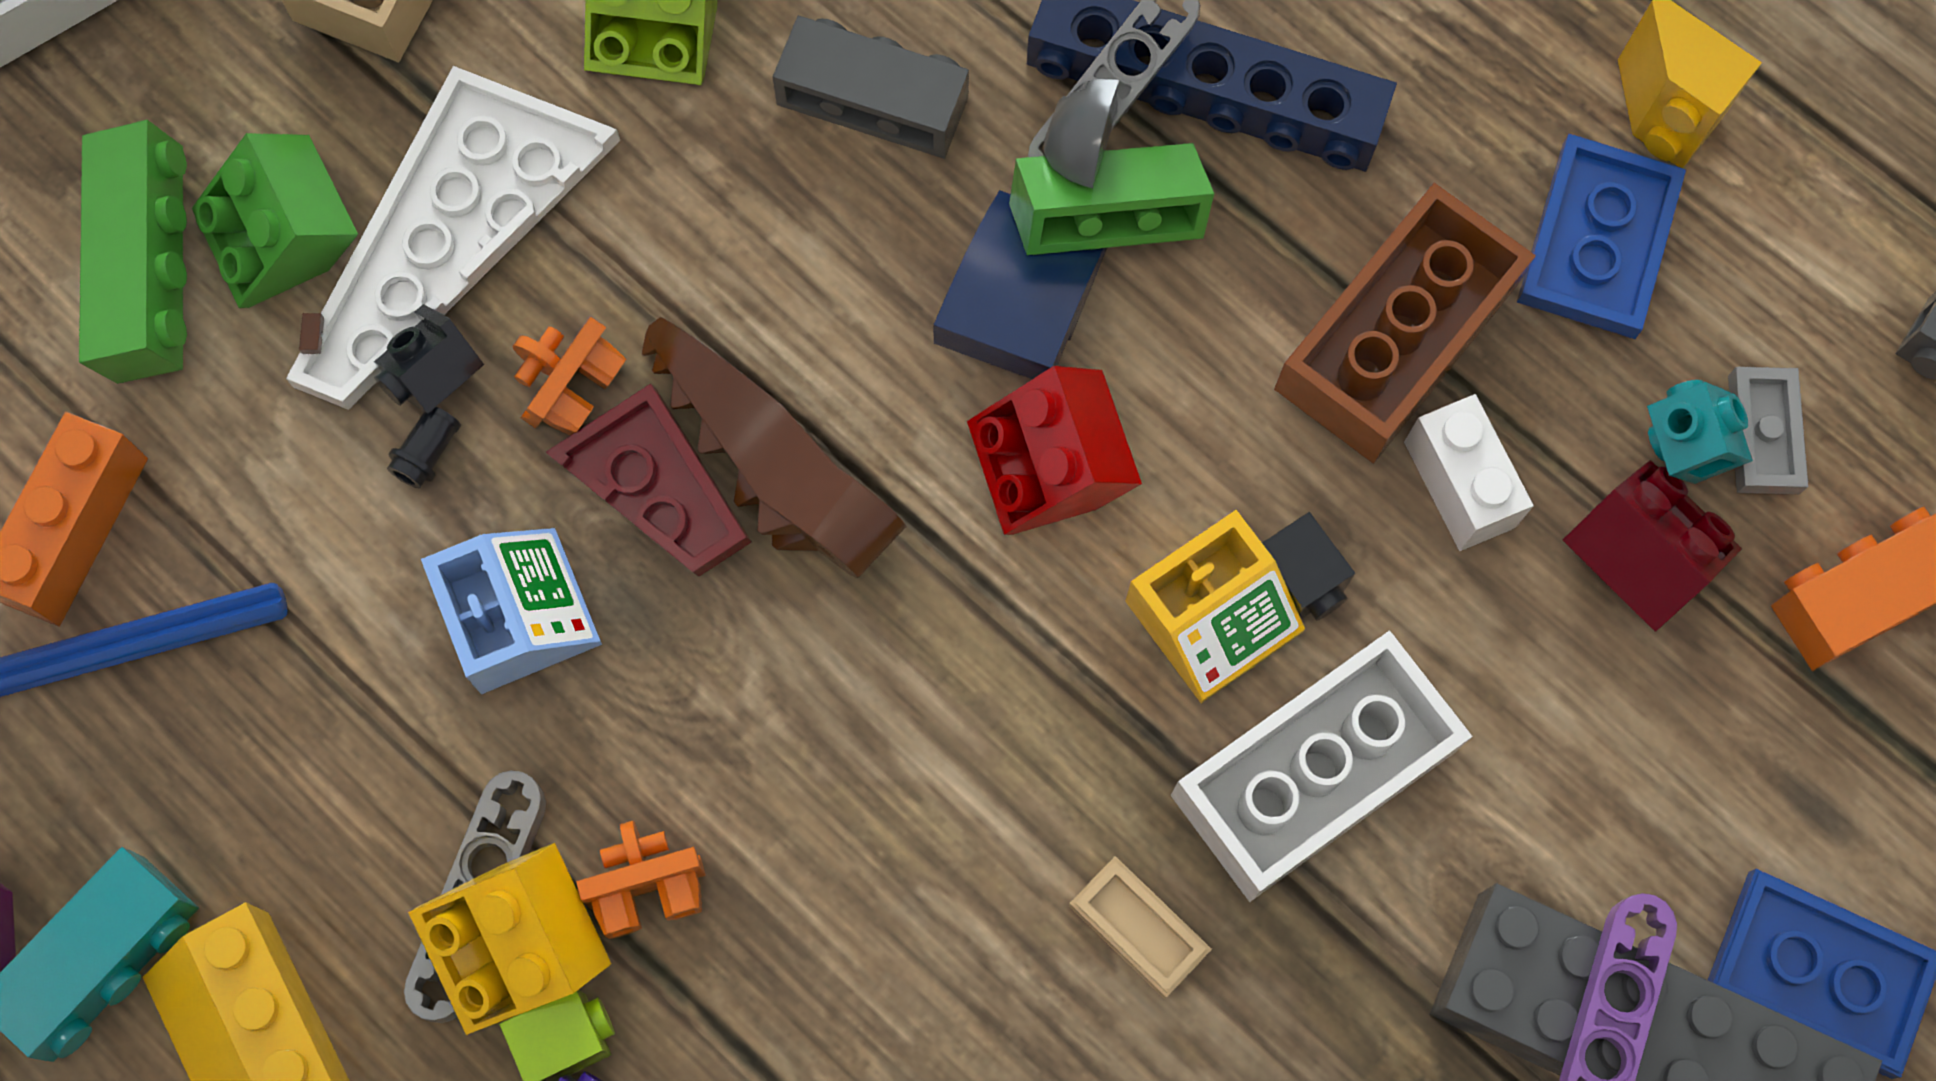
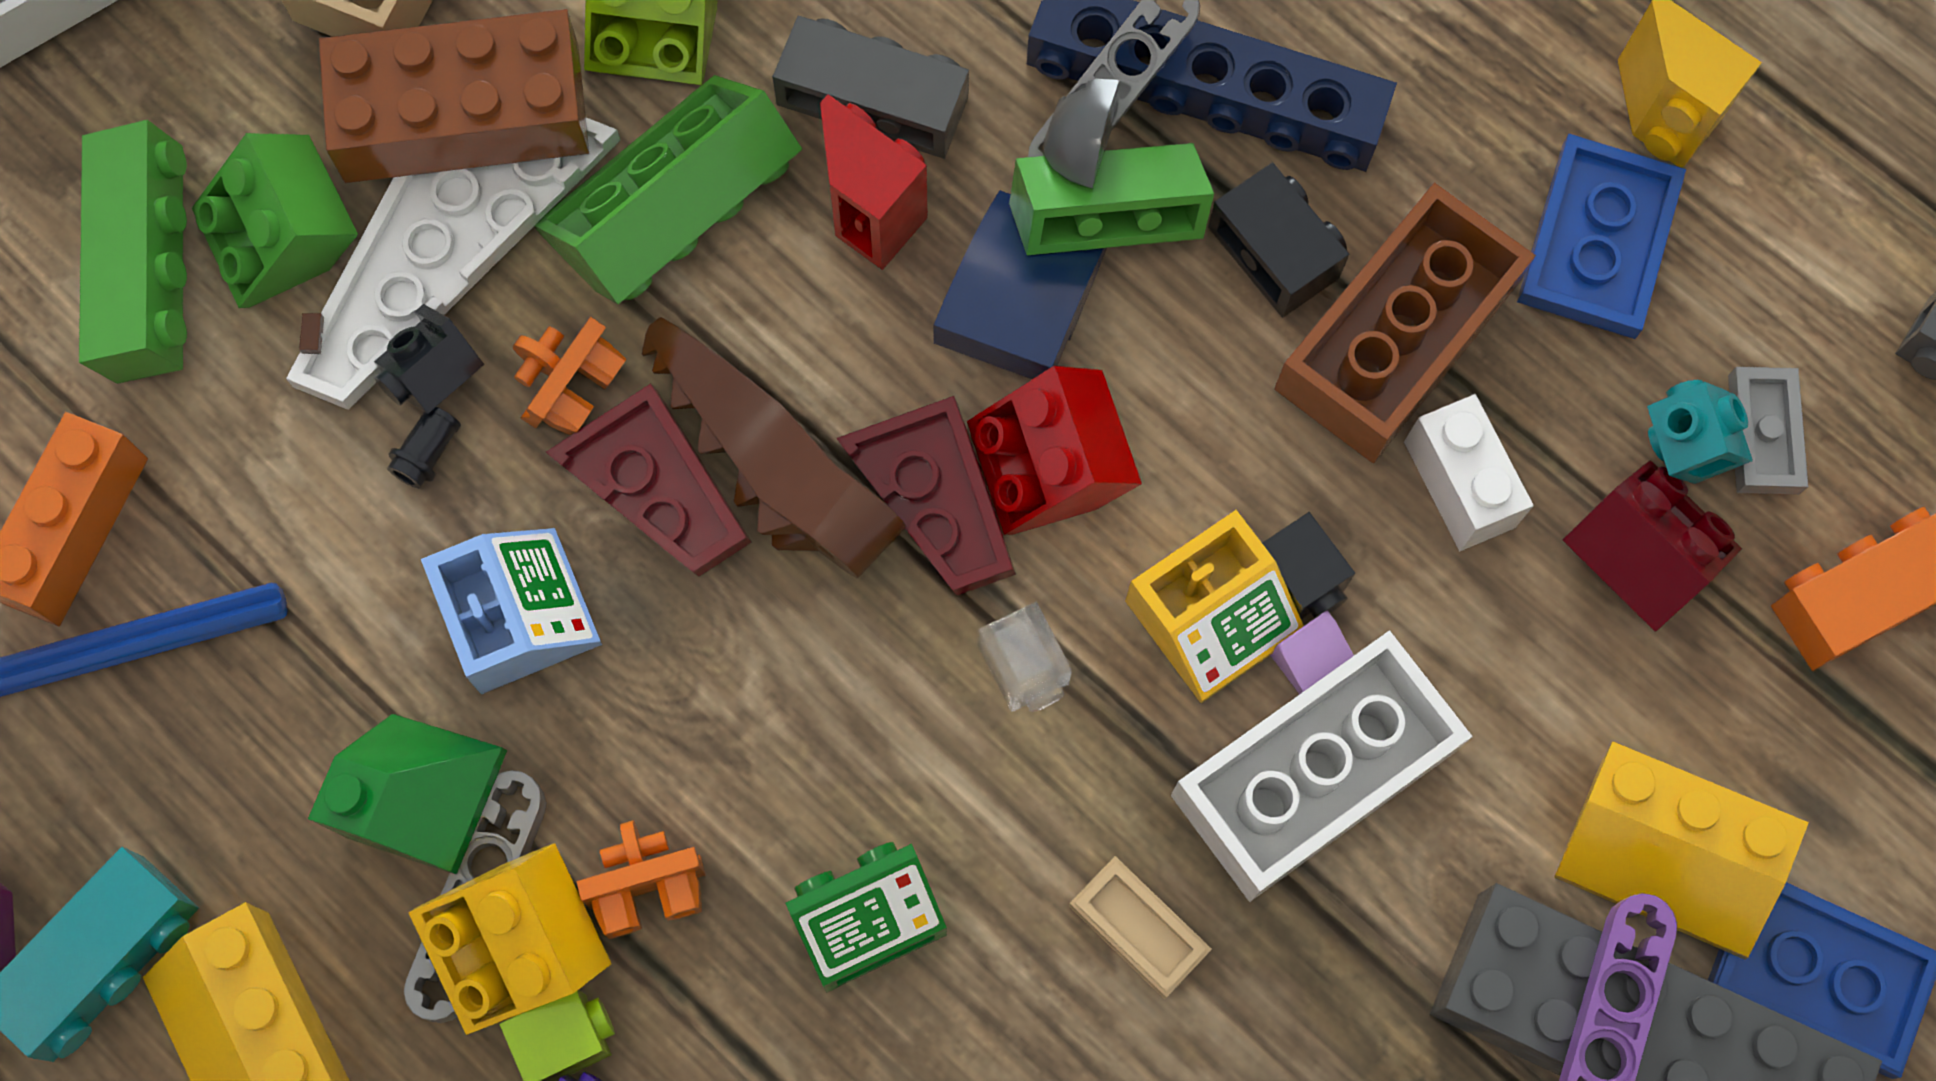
none -> green slope [308,714,507,875]
none -> dark orange brick [319,9,590,183]
none -> bright green slope [534,75,803,304]
none -> slope [785,842,947,993]
none -> red slope [820,94,928,270]
none -> dark red wing [836,396,1016,596]
none -> clear brick [977,602,1072,712]
none -> black brick [1208,162,1350,318]
none -> lavender slope [1270,611,1354,695]
none -> yellow slope [1554,741,1809,960]

